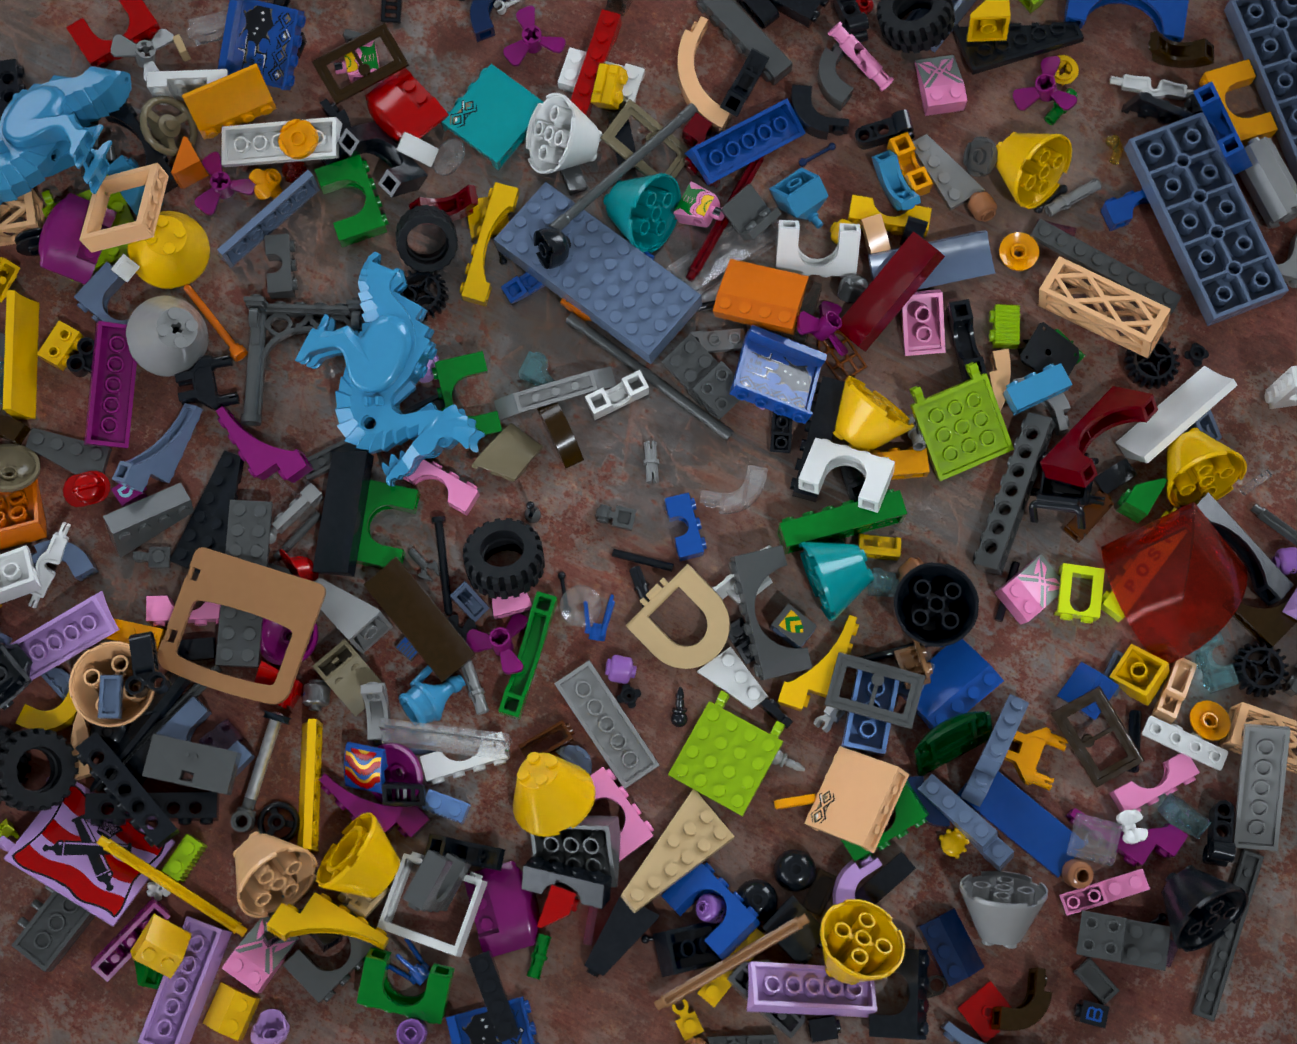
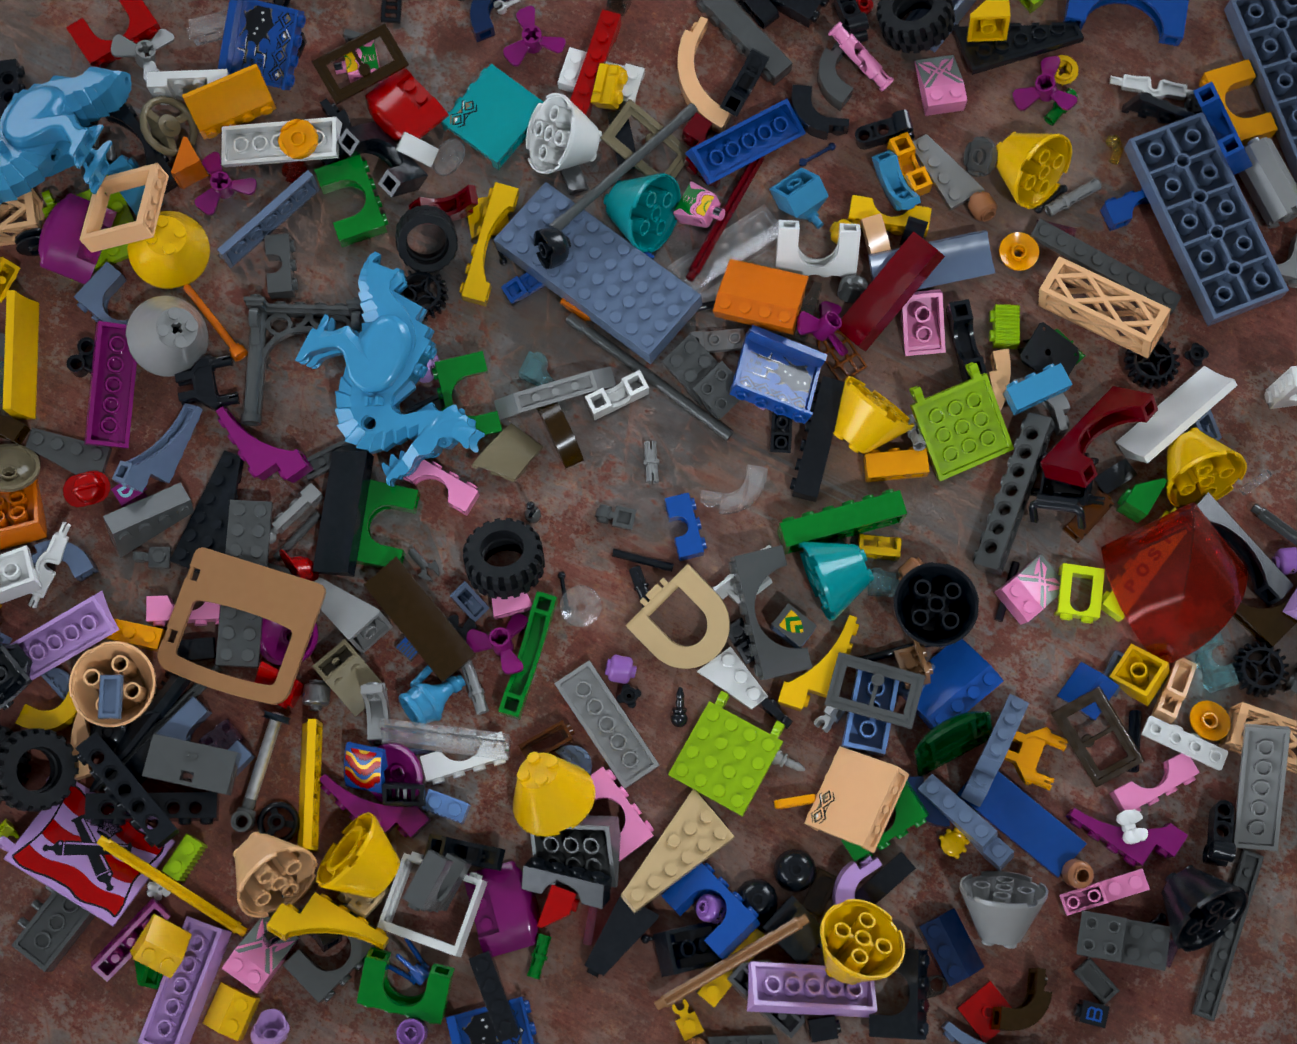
yellow brick [37,321,84,371] -> none
white brick [111,253,140,282] -> none
black piece [125,632,171,698] -> none
tan tile [173,34,191,61] -> none
light orange plate [248,168,283,200] -> none
black bar [431,516,453,616] -> none
blue plant [584,594,615,641] -> none
dark grey bracket [721,184,782,241] -> none
white arch [798,438,895,513] -> none
black slope [839,466,865,502] -> none
clear slope [1067,813,1122,866] -> none
dark brown arch [1148,31,1214,68] -> none
clear light blue arch [1157,793,1211,839] -> none

